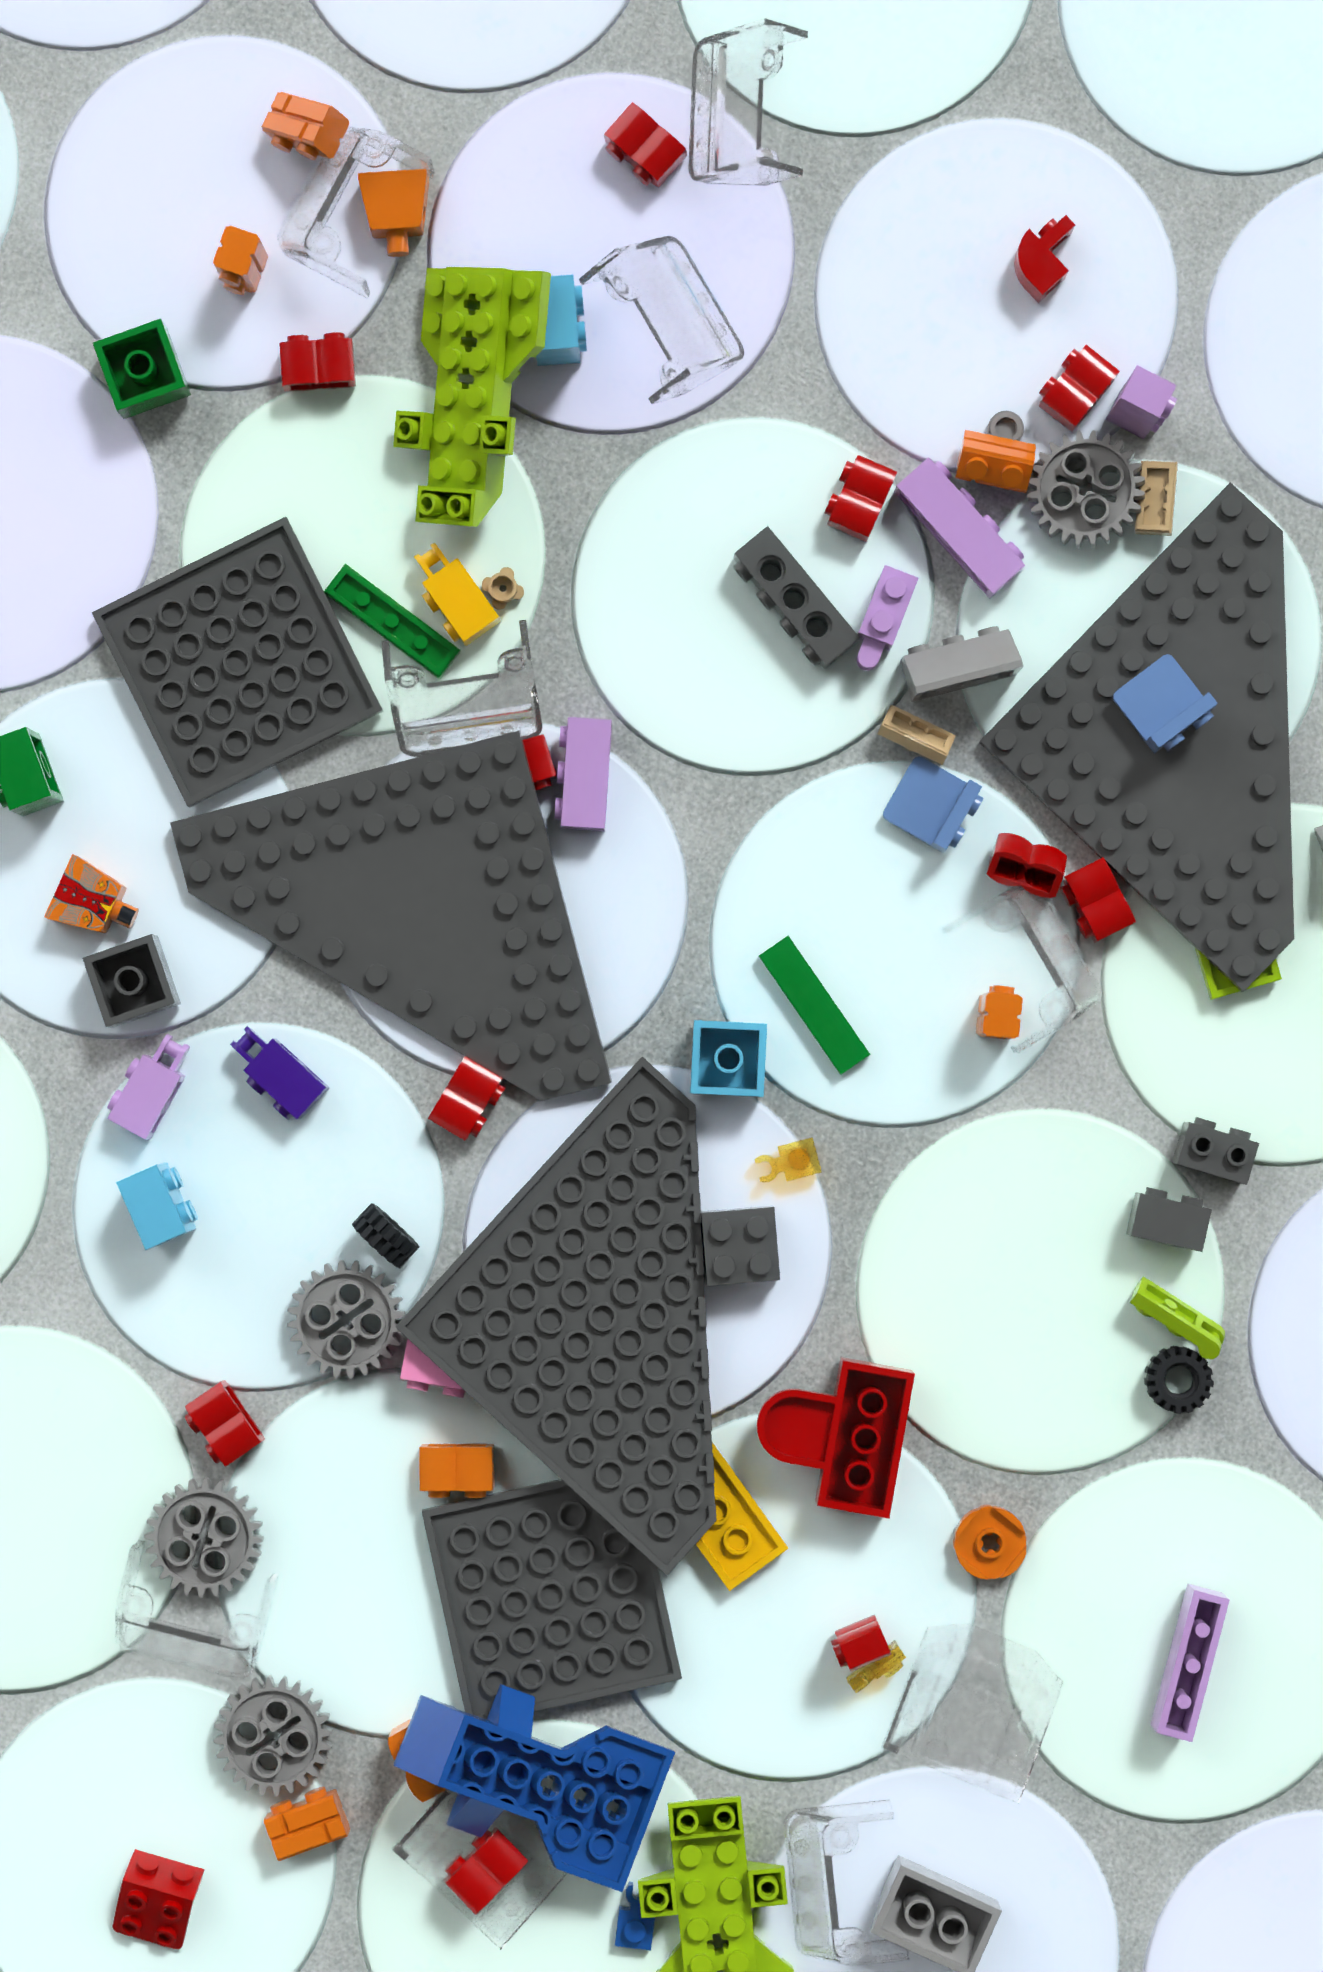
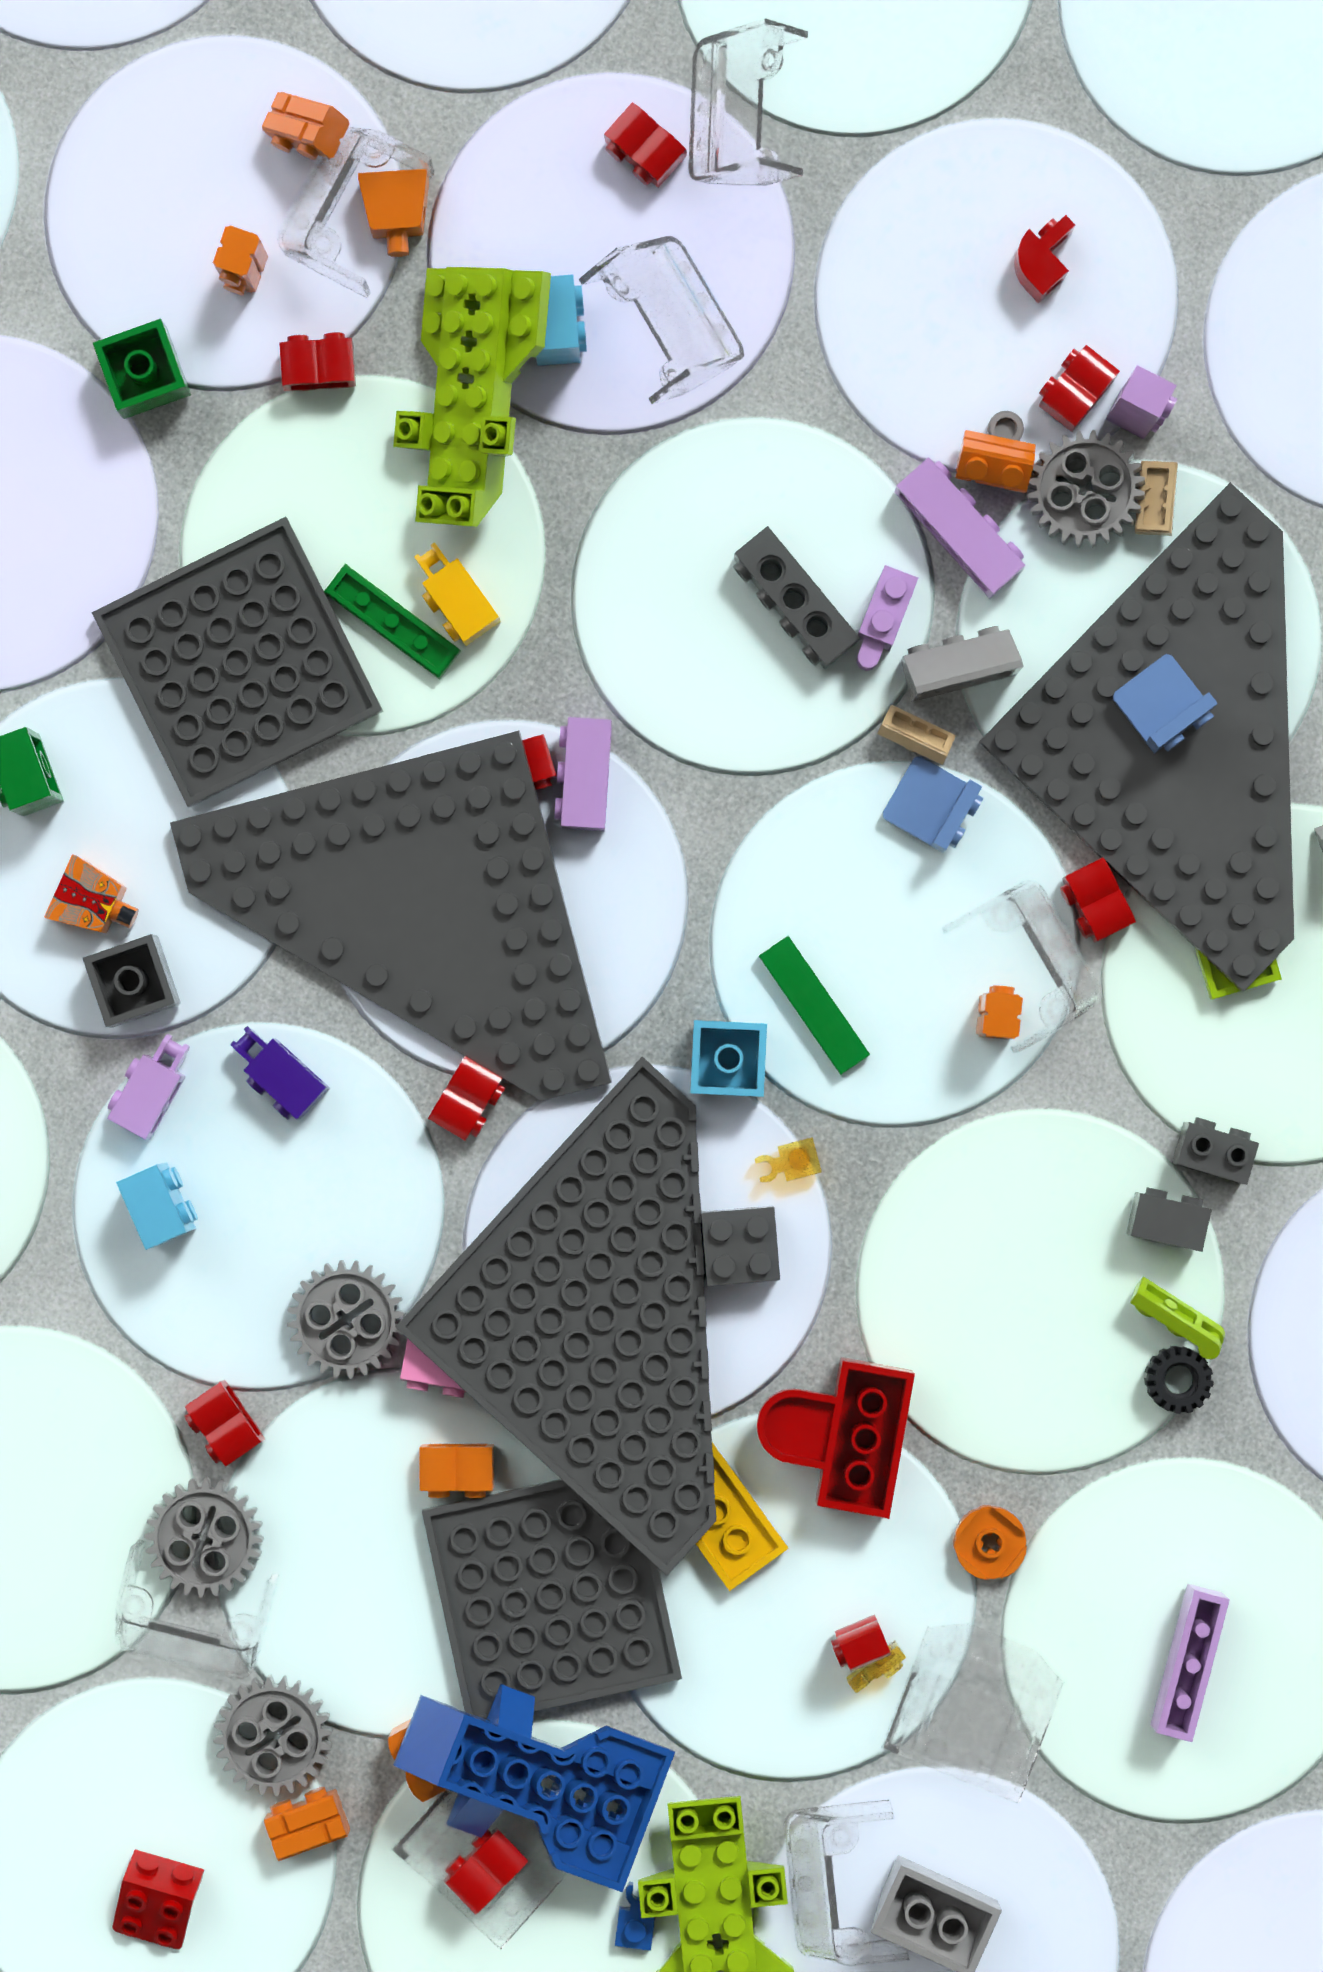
black tyre [352,1203,420,1269] -> none
clear windscreen [381,620,543,757] -> none
tan plate [482,567,524,610] -> none
red brick [824,455,897,542] -> none
red brick [986,833,1067,898] -> none

